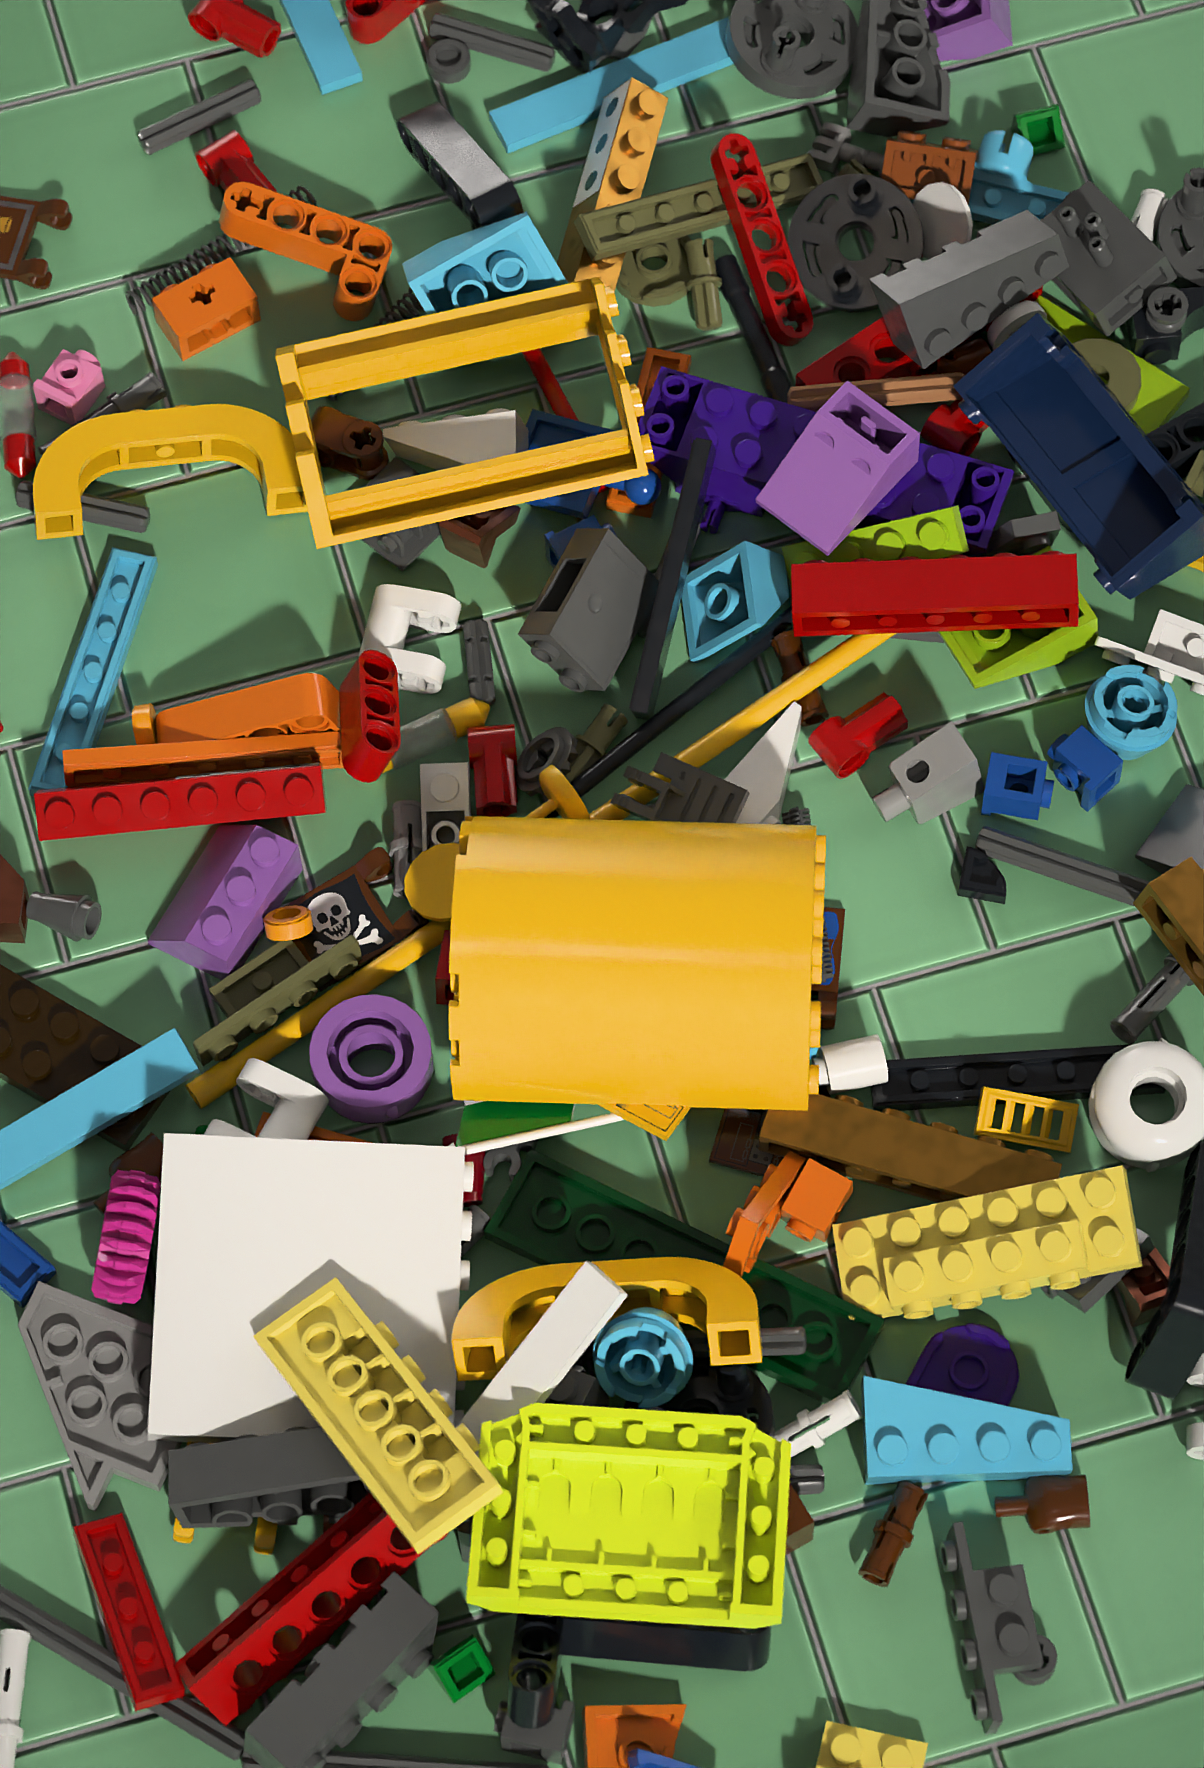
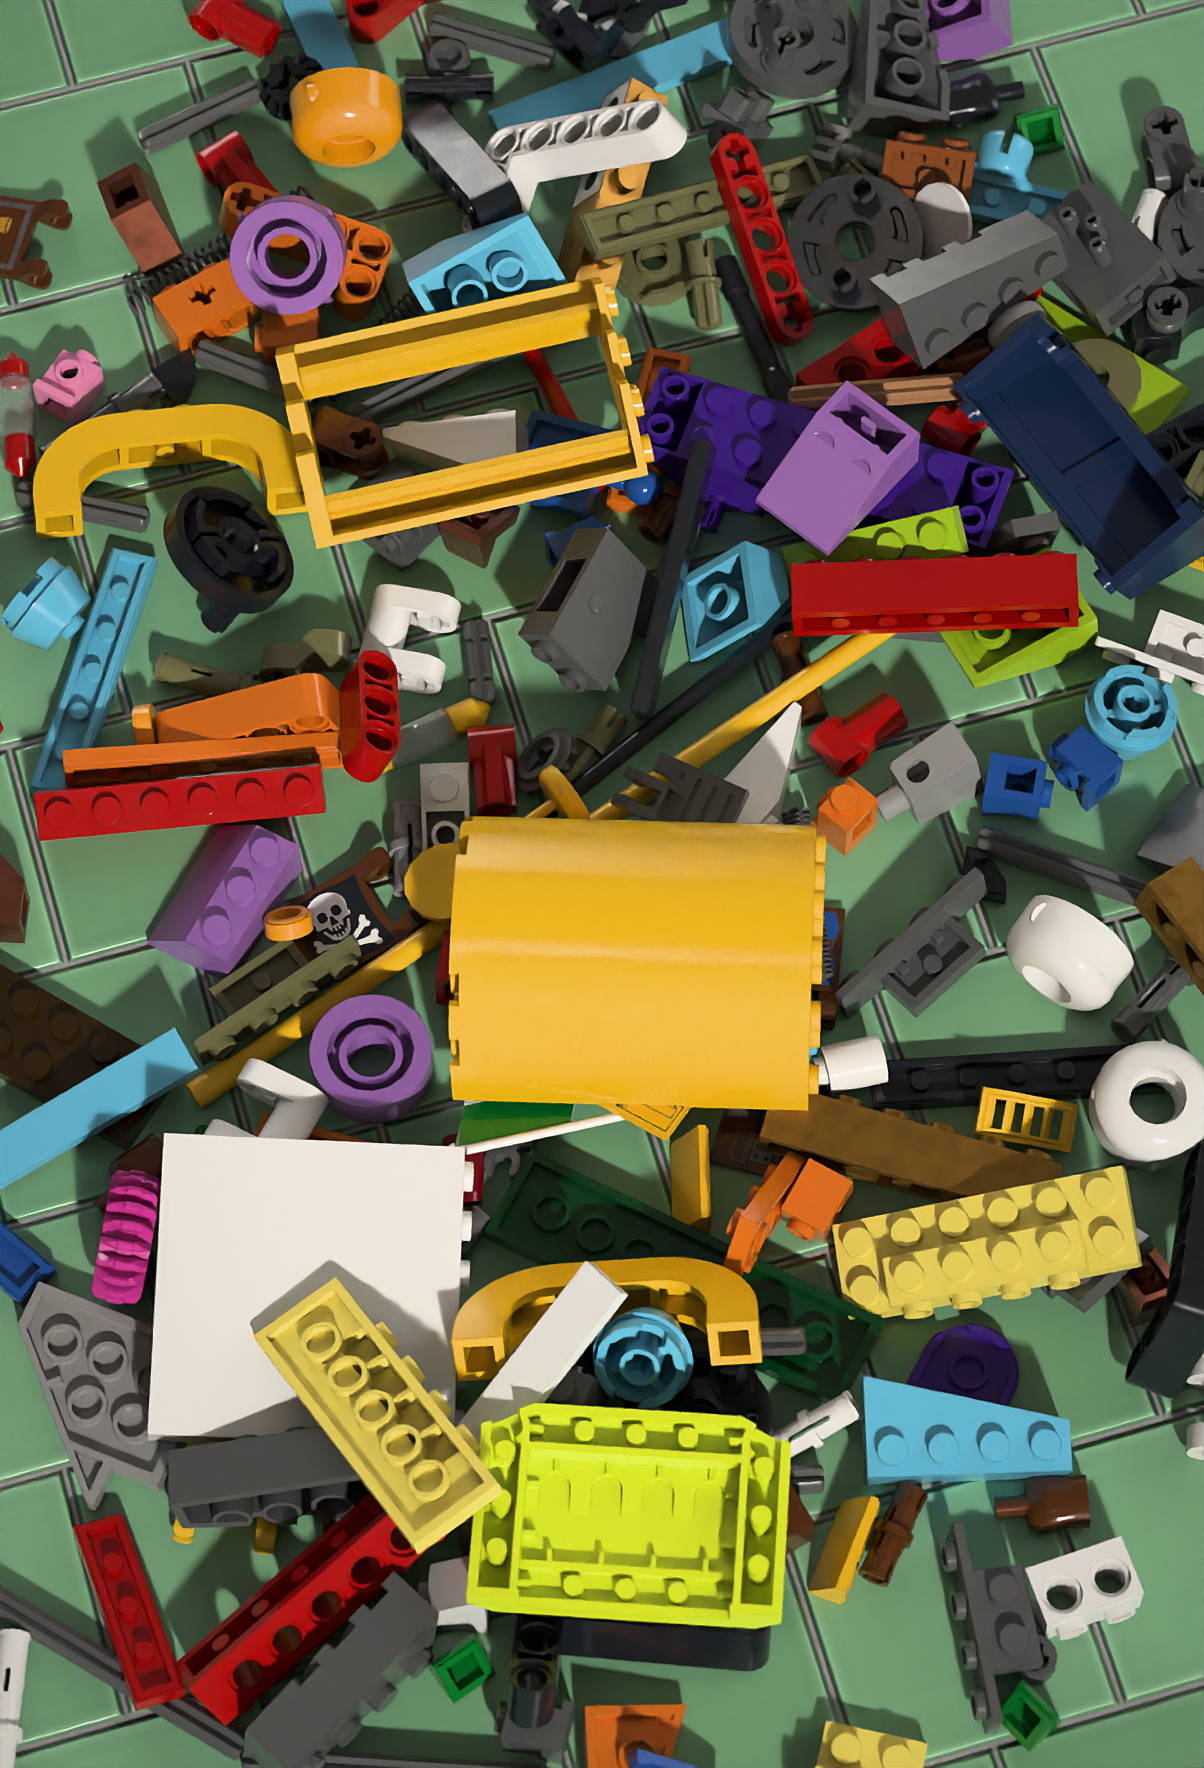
dark grey cone [26,891,102,942] -> none
none -> medium azure cone [0,557,91,651]
none -> copper slope [96,162,185,276]
none -> black tile [151,348,197,407]
none -> olive pin [154,652,267,696]
none -> black piece [163,486,294,634]
none -> dark grey axle [194,339,320,408]
none -> medium lavender piece [229,195,347,315]
none -> orange brick [254,307,321,366]
none -> black gear [259,52,324,121]
none -> olive piece [259,628,352,682]
none -> light orange piece [289,67,403,168]
none -> dark grey axle [344,355,508,423]
none -> black pin [405,69,494,105]
none -> white slope [418,1555,491,1633]
none -> white beam [462,99,687,232]
none -> reddish brown pin [638,484,682,545]
none -> yellow slope [670,1125,711,1234]
none -> dark grey hips [699,86,775,157]
none -> yellow slope [808,1496,880,1605]
none -> orange brick [810,777,879,856]
none -> dark grey bracket [836,867,988,1019]
none -> black piece [947,73,1025,127]
none -> green slope [1000,1680,1062,1752]
none -> white piece [1006,895,1134,1011]
none -> white brick [1024,1536,1144,1640]
none -> dark grey piece [1141,106,1198,195]

